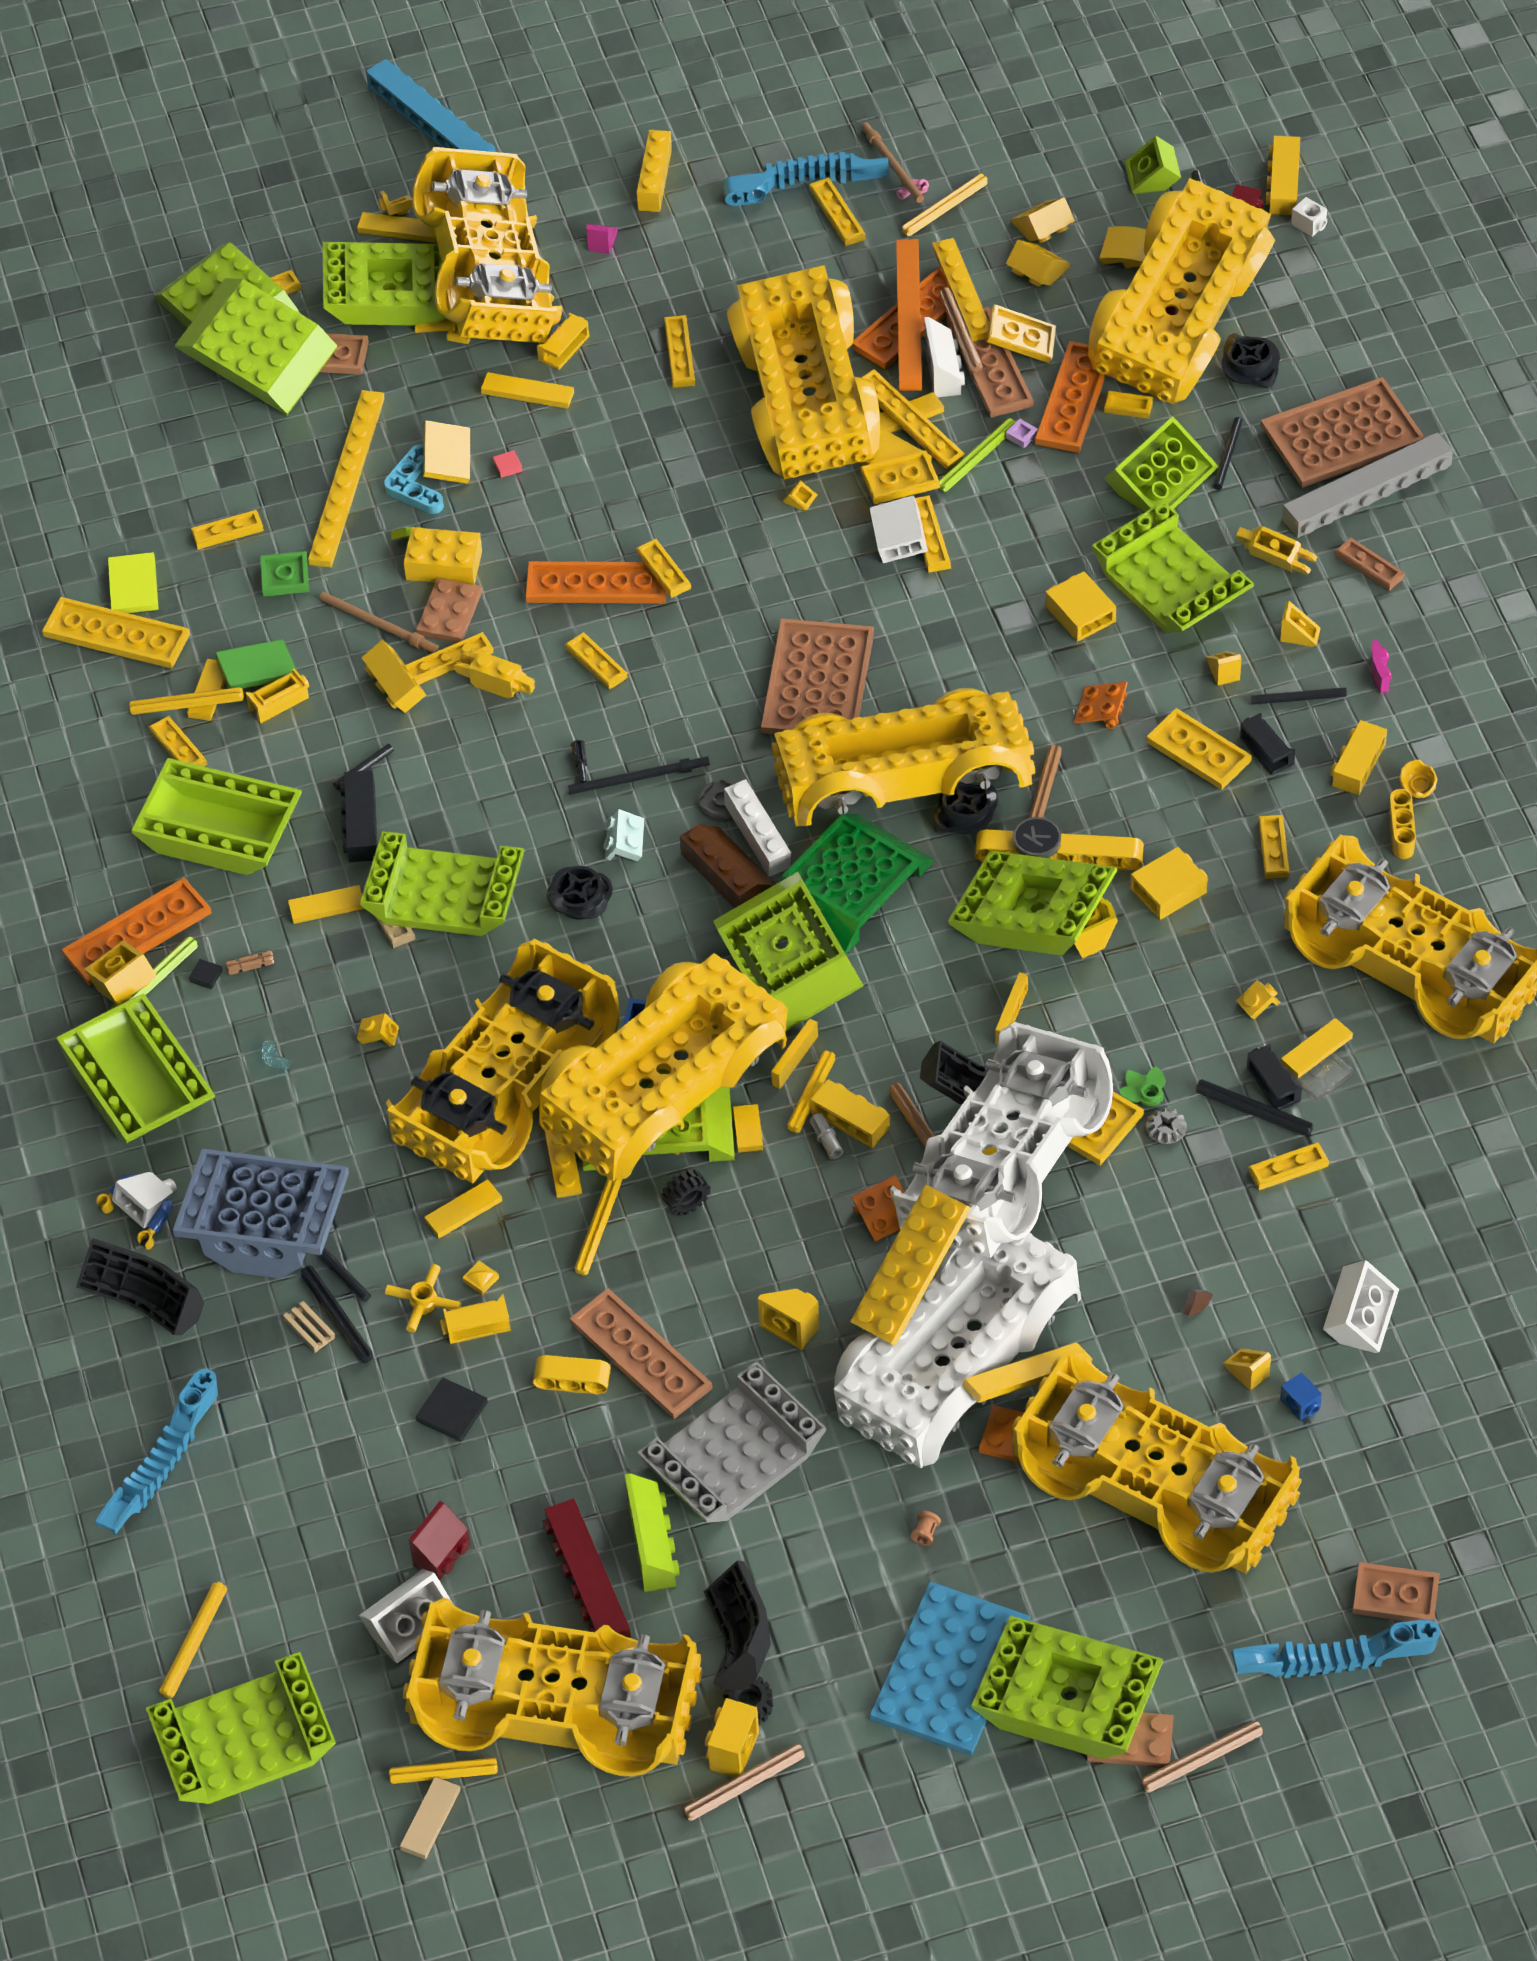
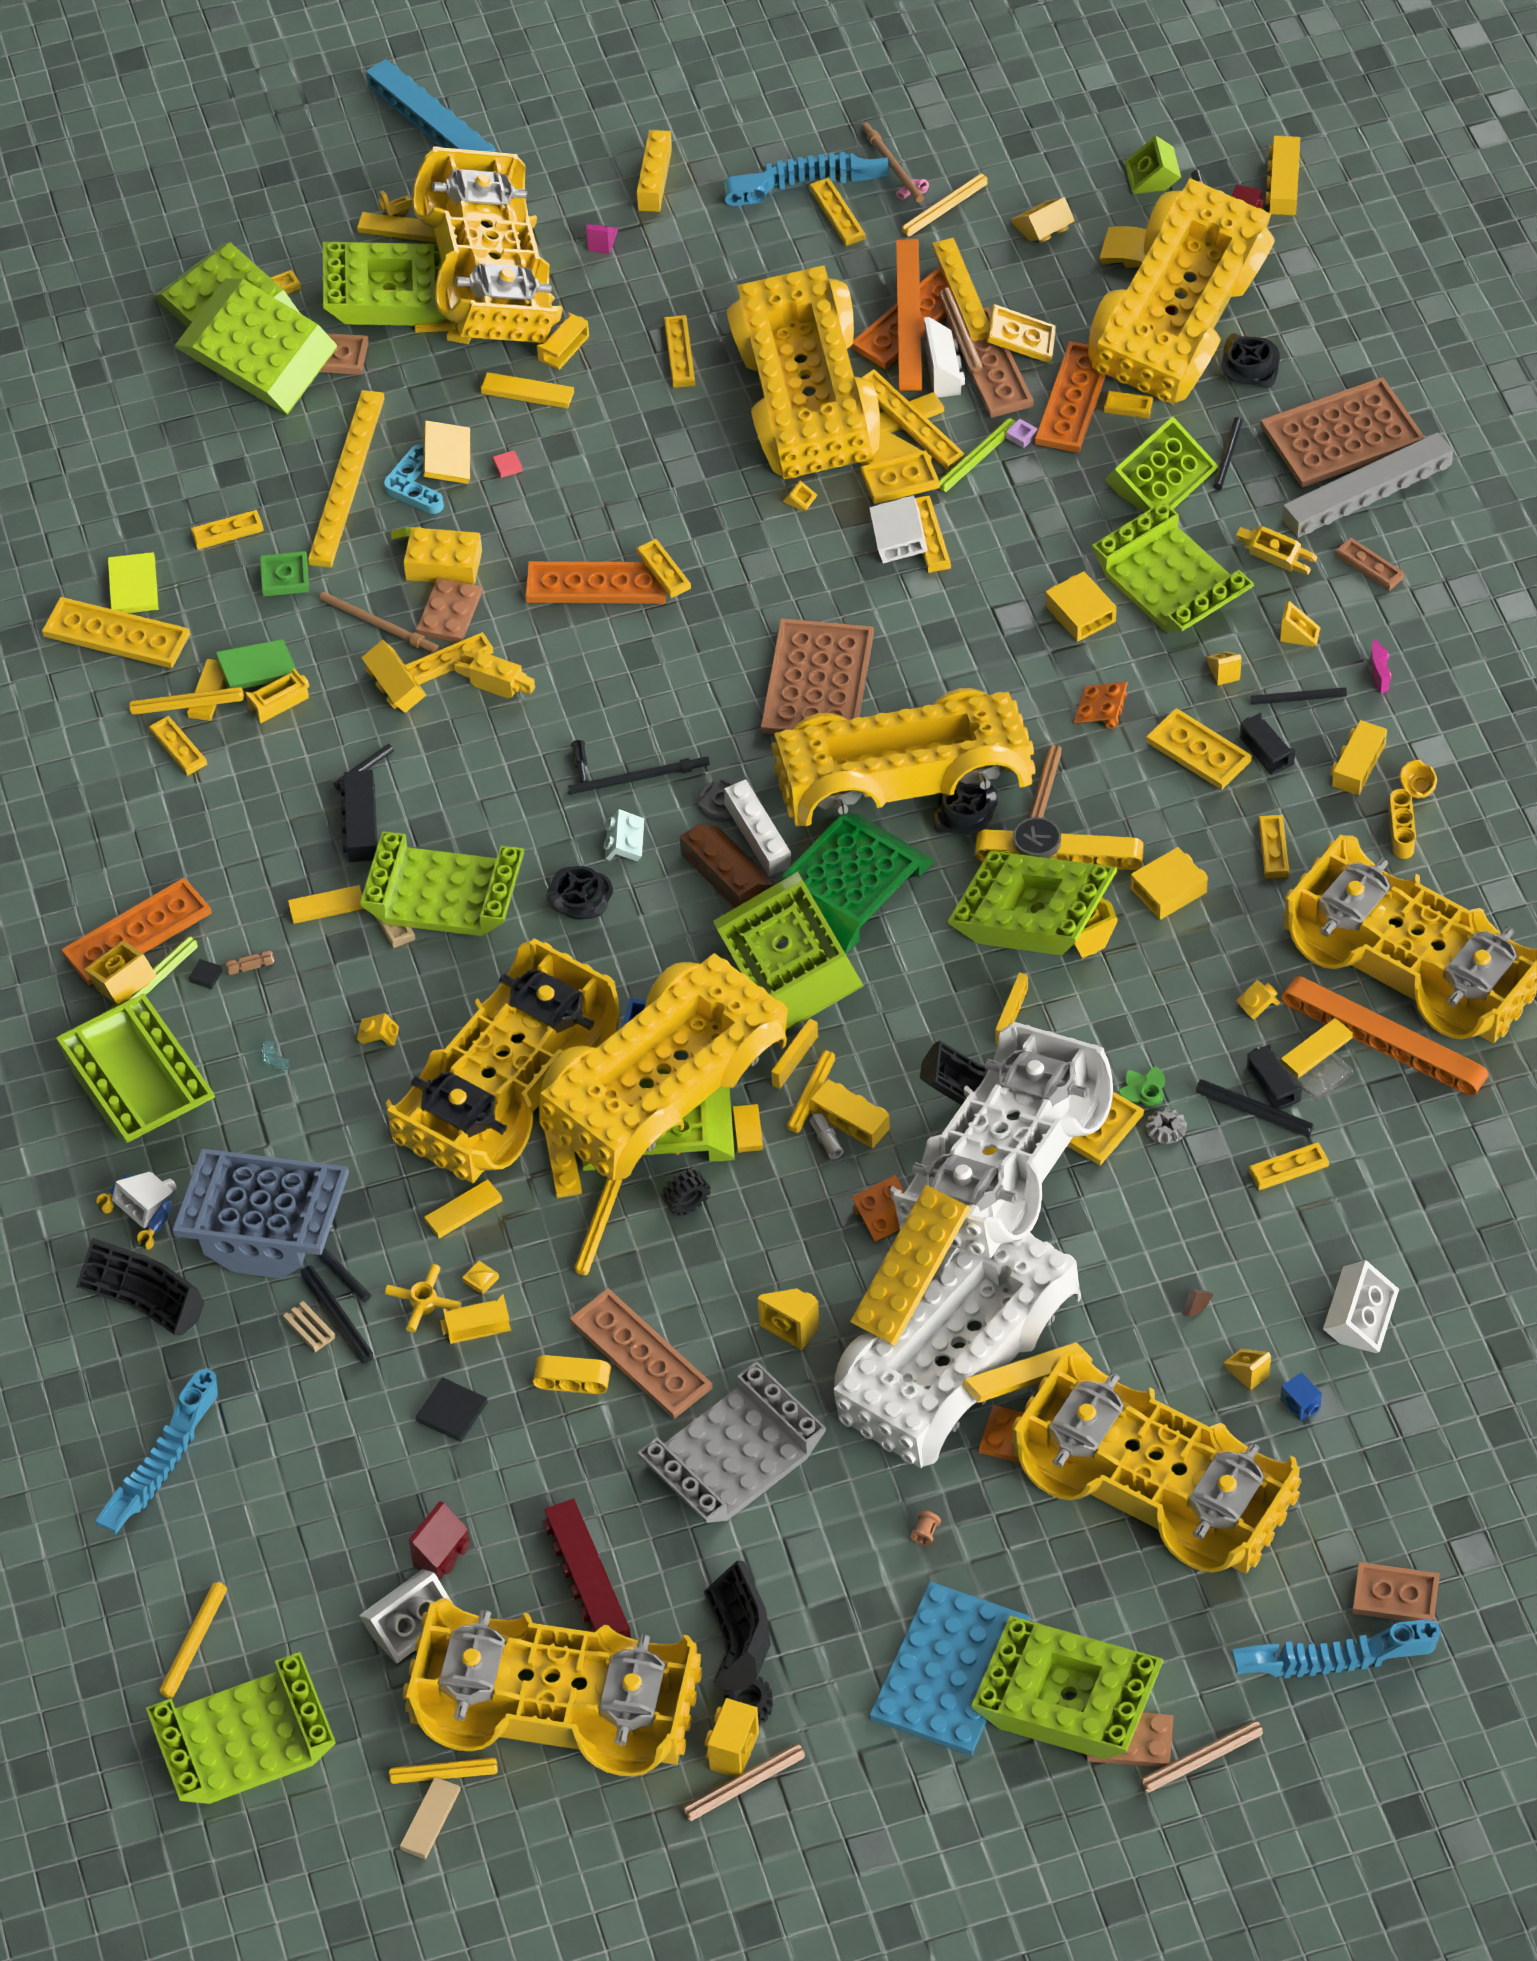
lime slope [131,758,302,875] -> none
yellow tile [565,632,628,690] -> none
lime slope [624,1473,680,1592] -> none
medium nougat axle [889,1083,935,1148] -> none
yellow slope [1006,240,1071,287] -> none
white brick [1291,197,1327,237] -> none
none -> orange beam [1281,976,1489,1096]

